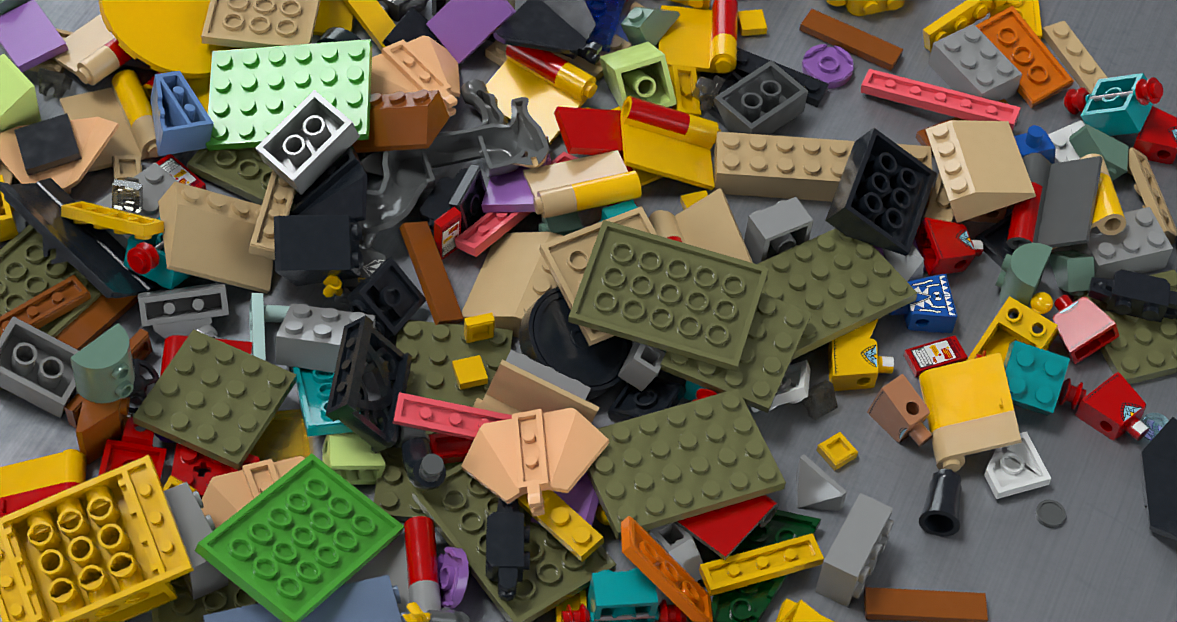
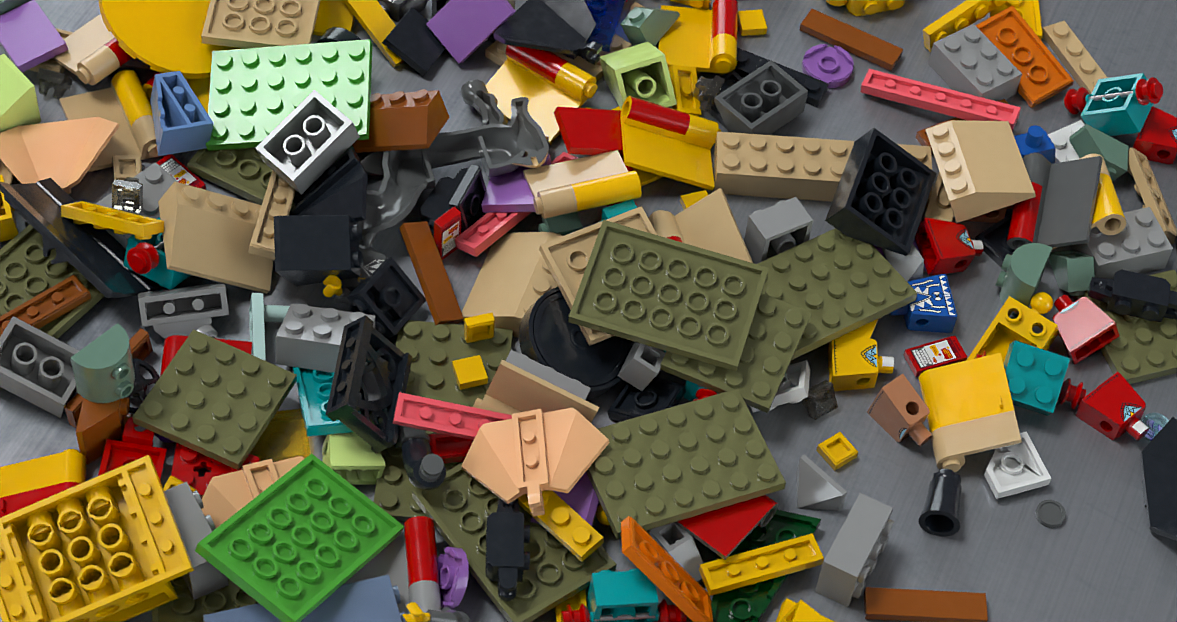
black tile [14,113,81,176] -> none
dark orange tile [55,294,138,351] -> none
light nougat panel [371,36,460,117] -> none

